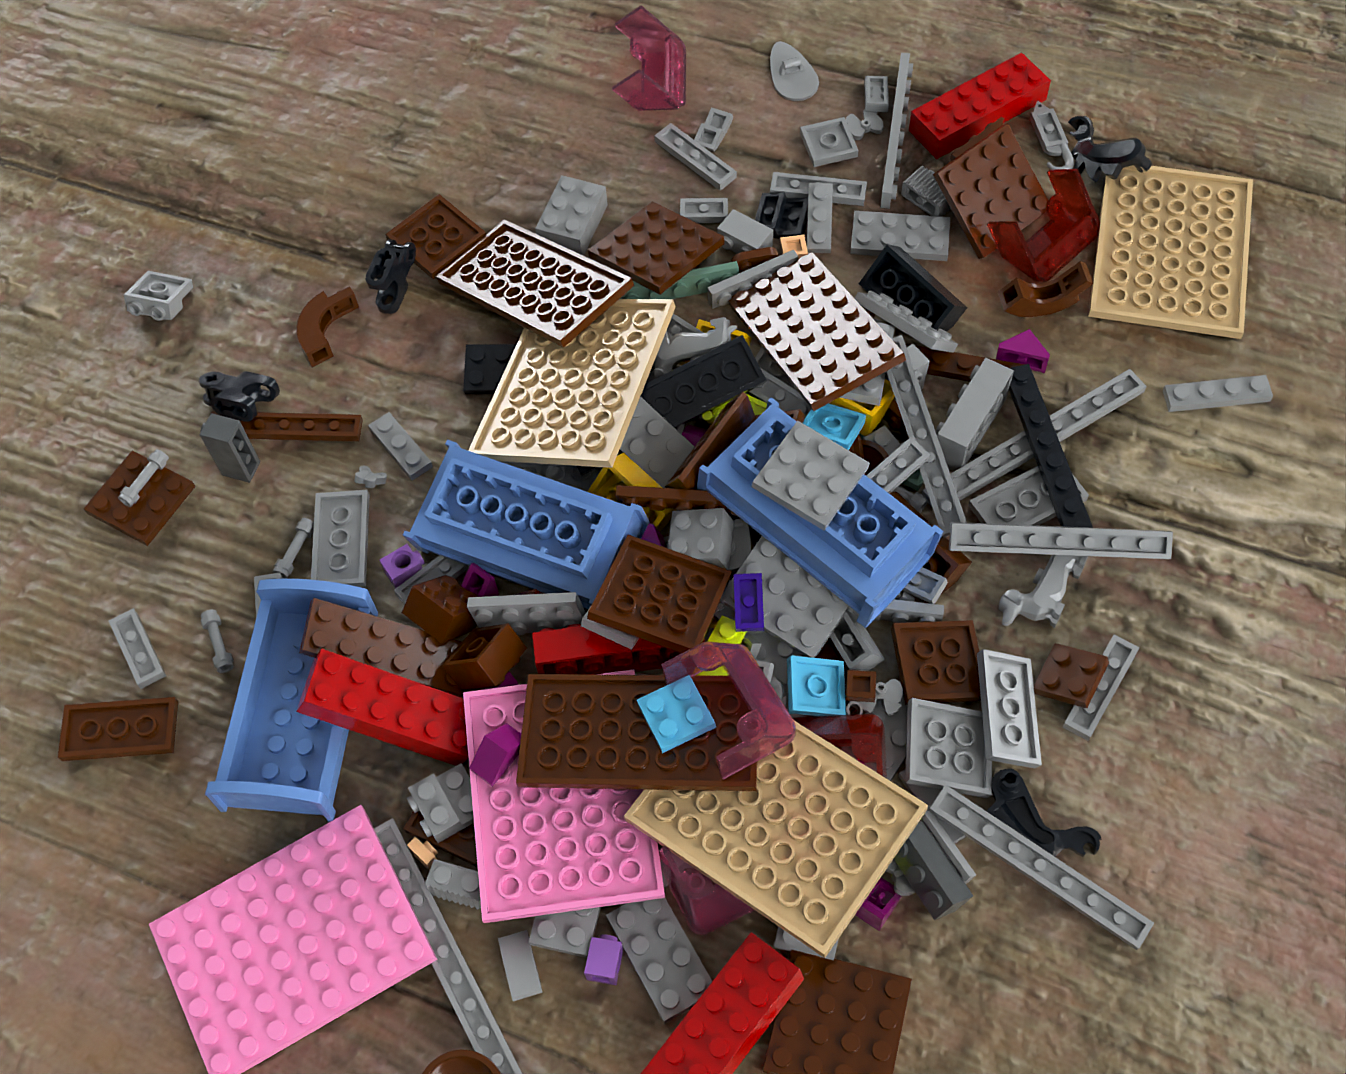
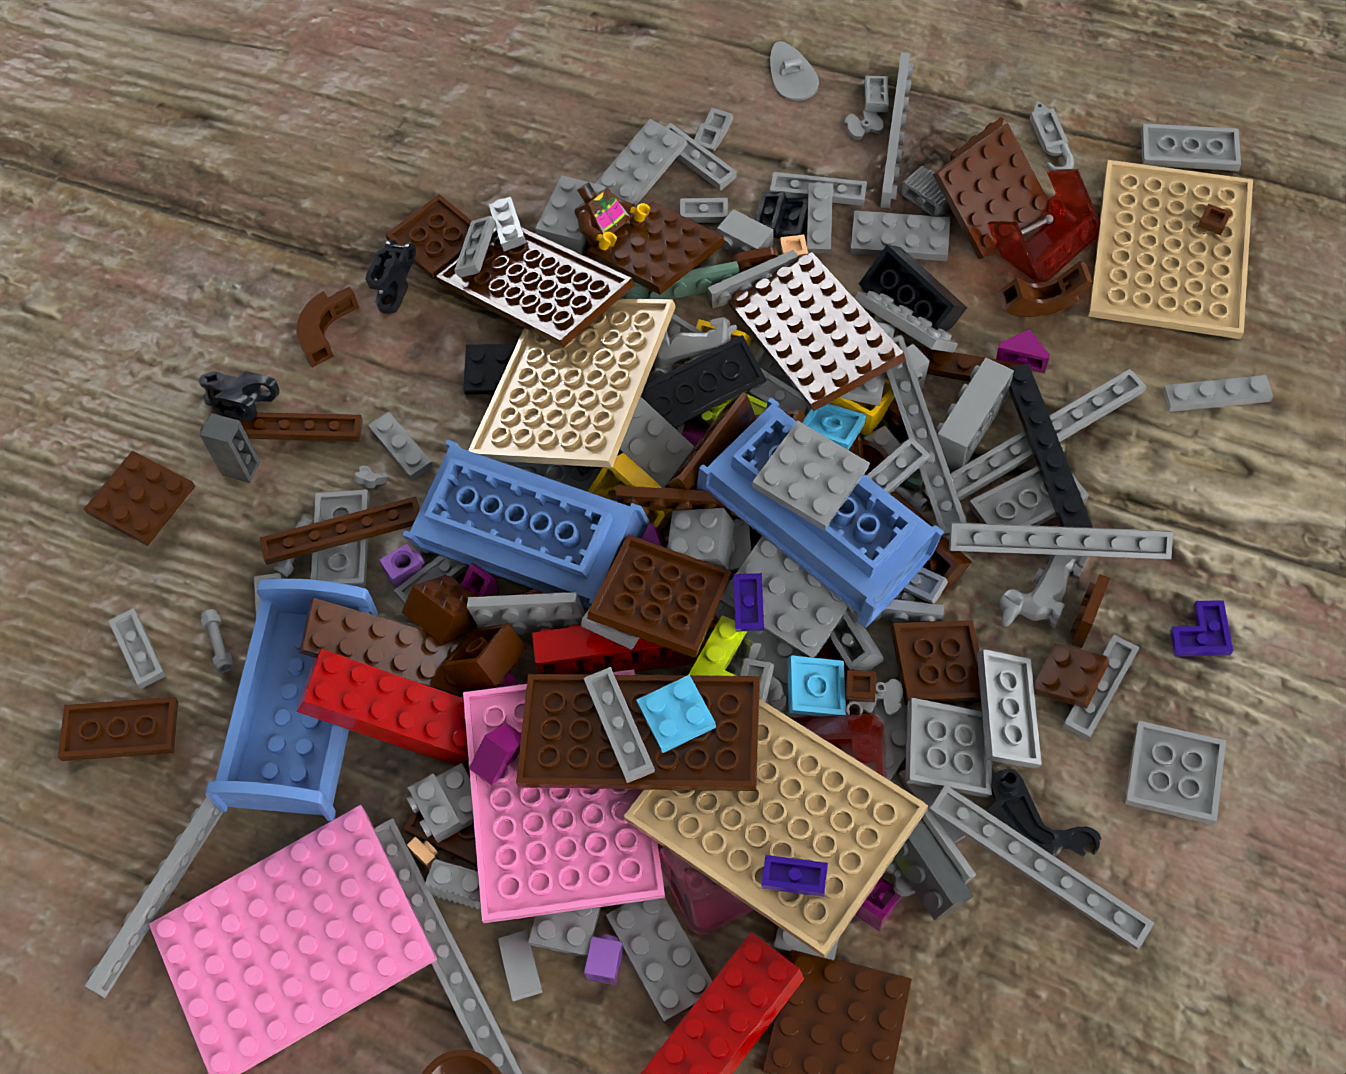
light grey bar [118,449,169,507] -> none
light grey plate [124,271,193,321] -> none
clear pink windscreen [612,5,686,111] -> none
clear pink windscreen [661,642,796,780] -> none
light grey plate [800,117,859,167] -> none
red brick [909,52,1051,160] -> none
black animal [1068,116,1152,183] -> none
none -> light grey plate [85,796,223,998]
none -> reddish brown plate [260,496,420,565]
none -> light grey plate [454,216,496,278]
none -> plate [489,196,527,251]
none -> torso [574,182,650,250]
none -> light grey plate [584,667,655,783]
none -> light grey plate [595,119,688,207]
none -> dark purple plate [761,855,828,897]
none -> light grey hinge [1011,214,1053,240]
none -> reddish brown plate [1070,574,1110,648]
none -> light grey plate [1125,720,1226,825]
none -> light grey plate [1141,124,1241,171]
none -> dark purple plate [1170,600,1233,657]
none -> reddish brown plate [1198,204,1232,235]

